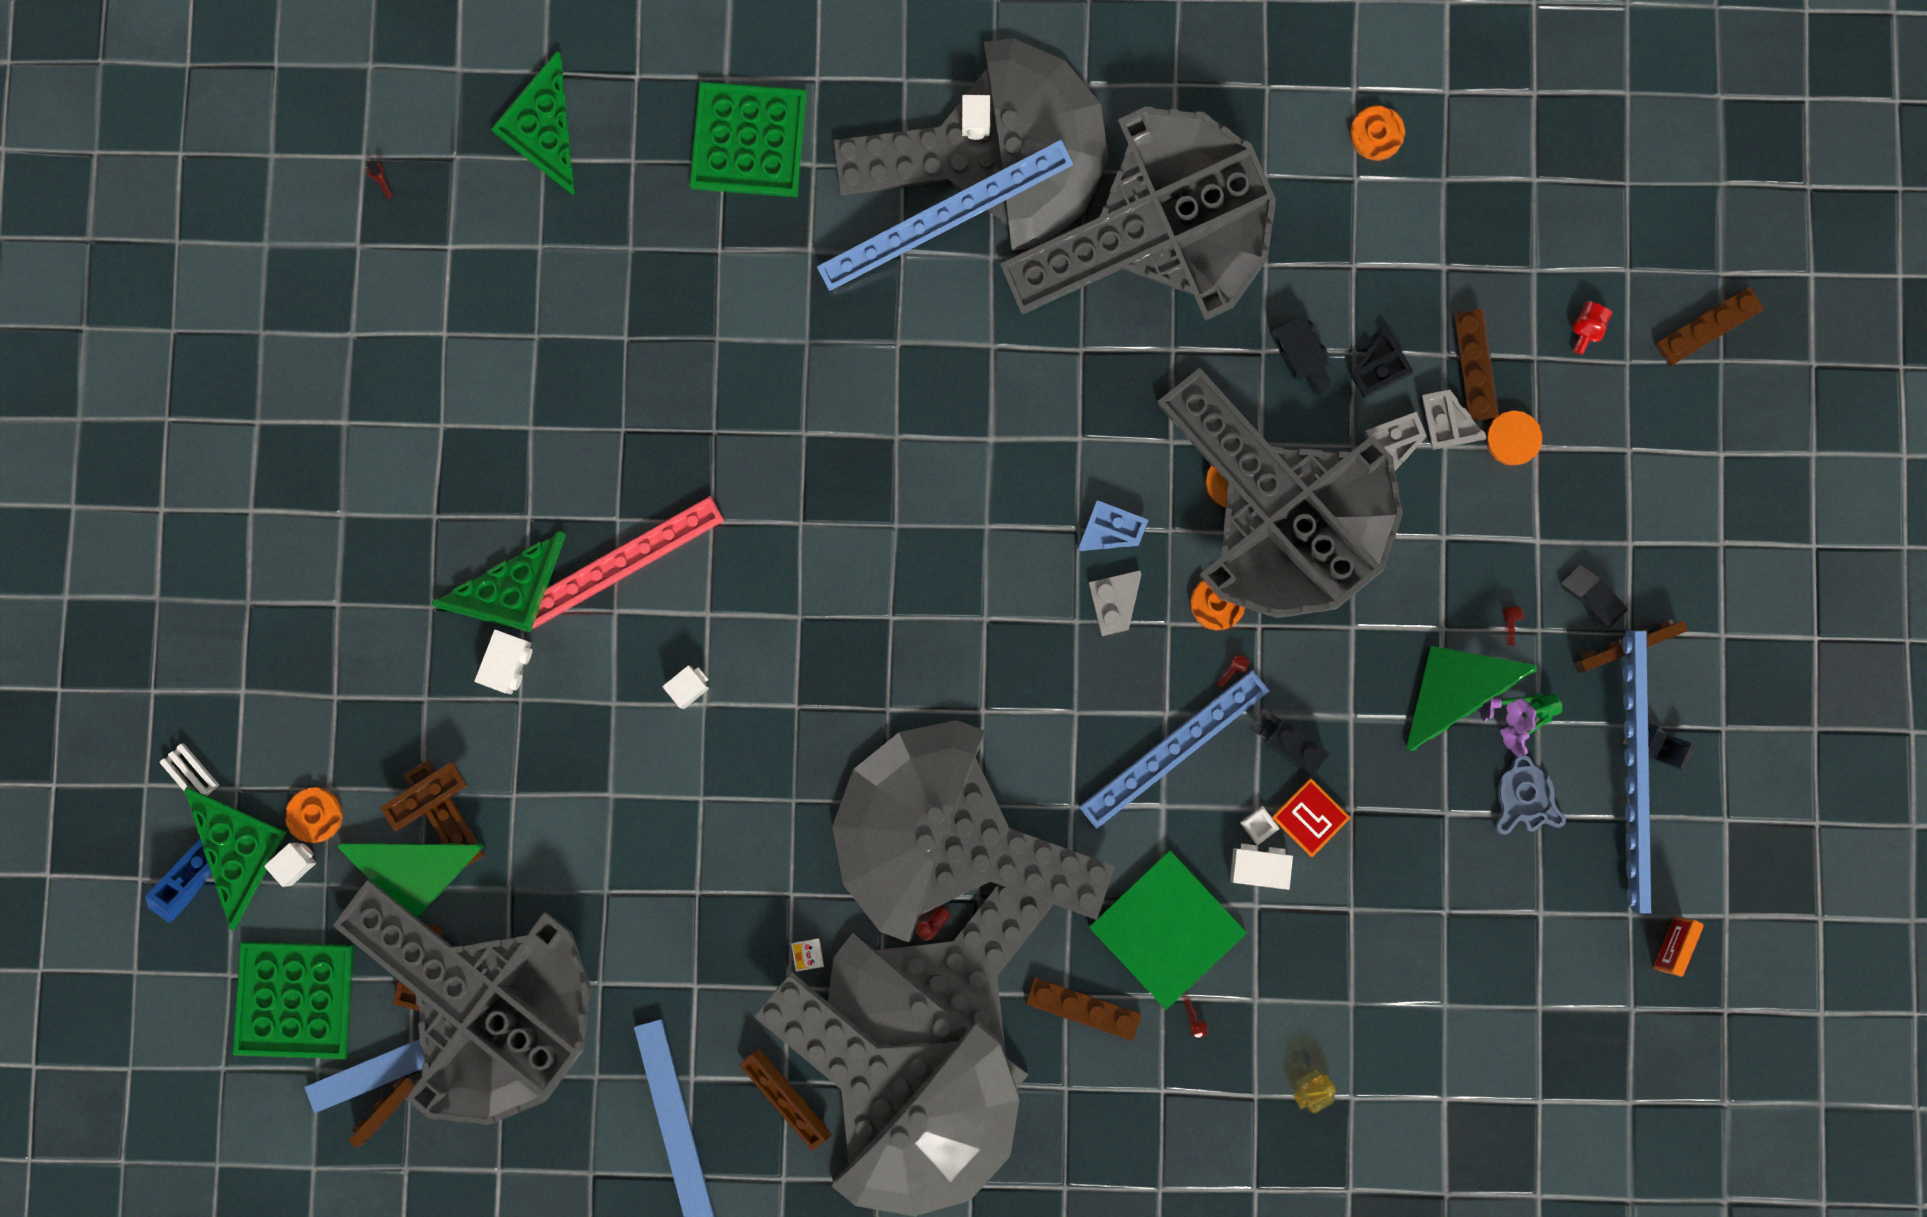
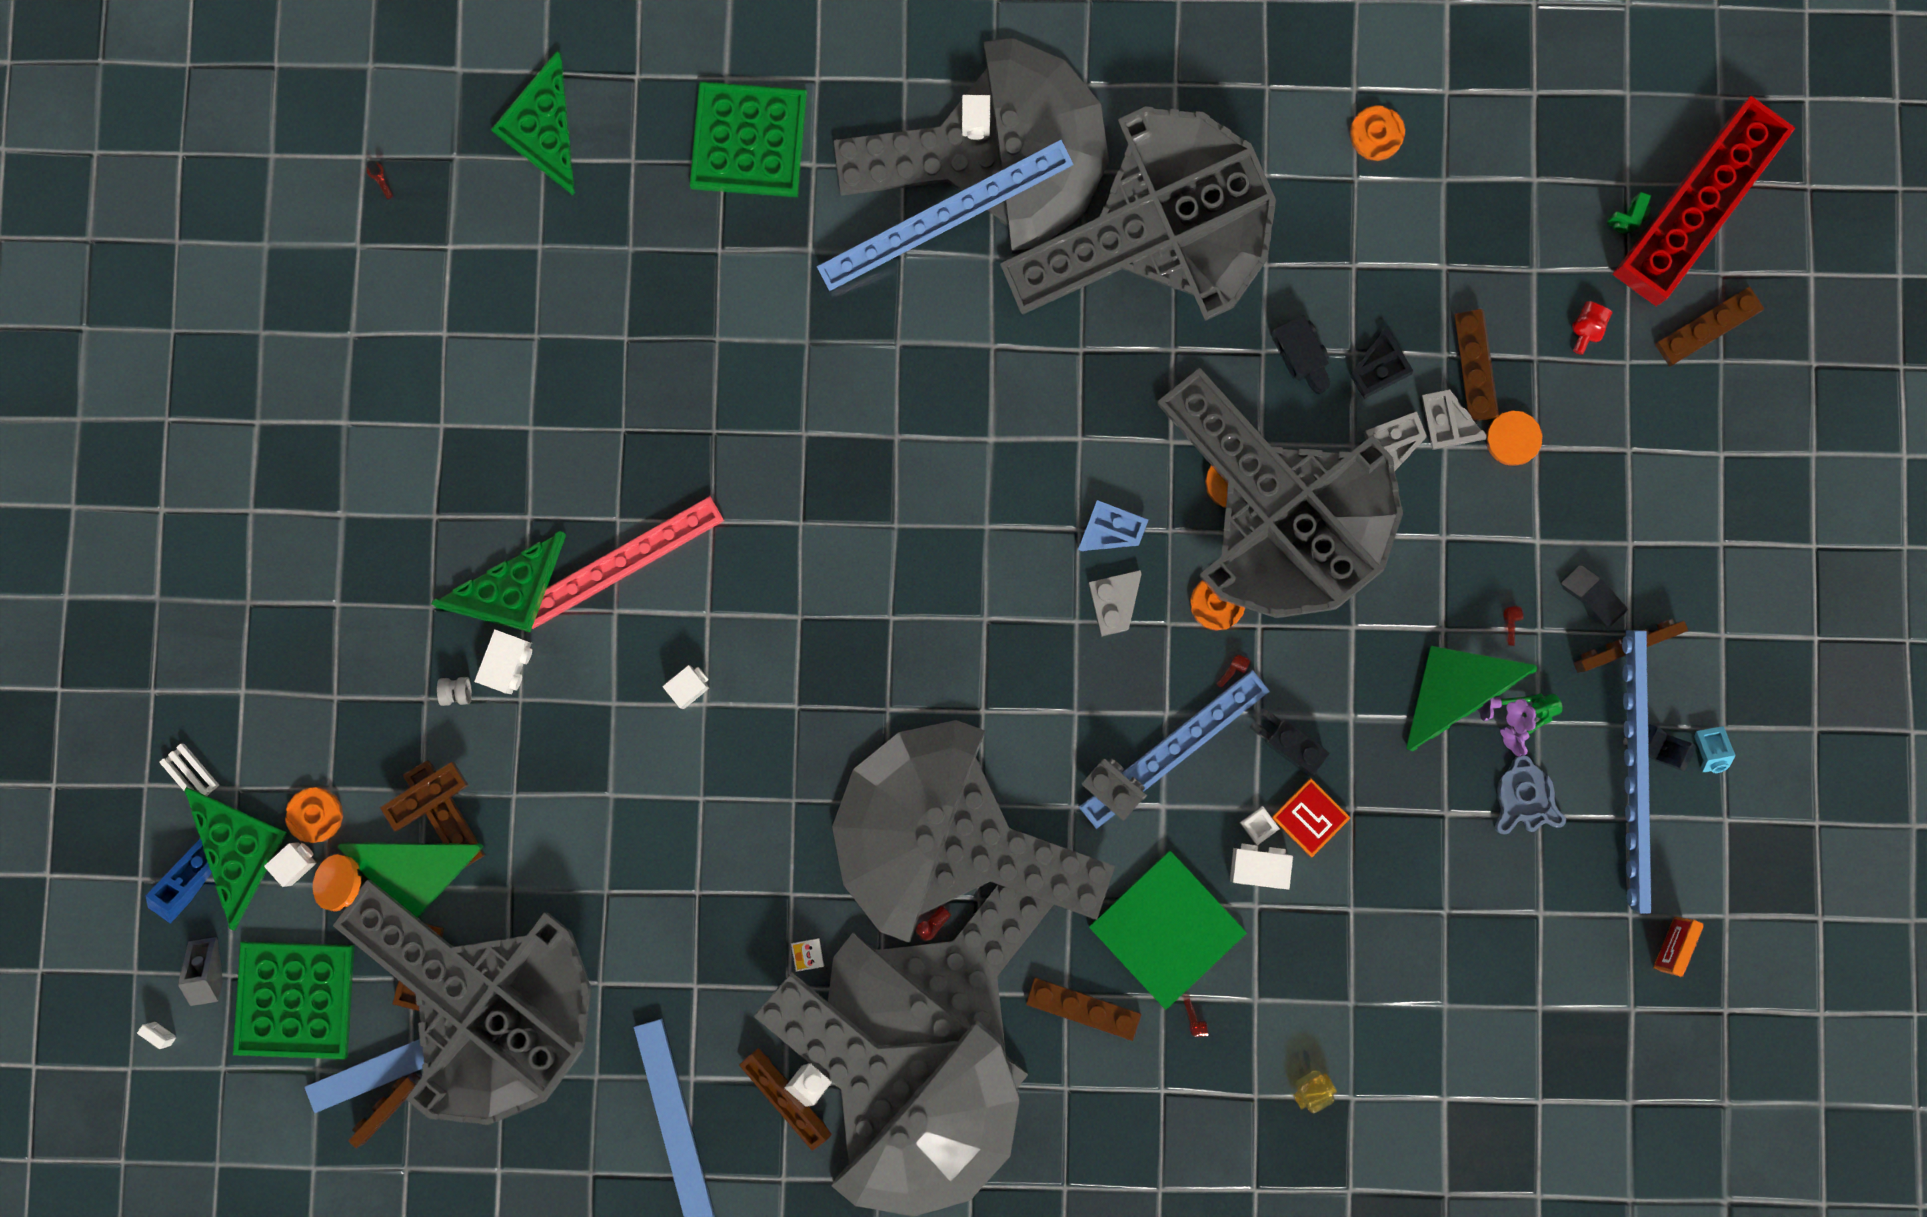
none -> white tile [137,1022,177,1049]
none -> dark grey slope [178,937,223,1006]
none -> orange tile [313,854,361,912]
none -> light grey wheel [437,677,472,706]
none -> white brick [785,1063,831,1106]
none -> dark grey bracket [1081,758,1147,821]
none -> green bracket [1607,192,1651,233]
none -> red brick [1612,96,1795,307]
none -> medium azure bracket [1694,726,1736,773]

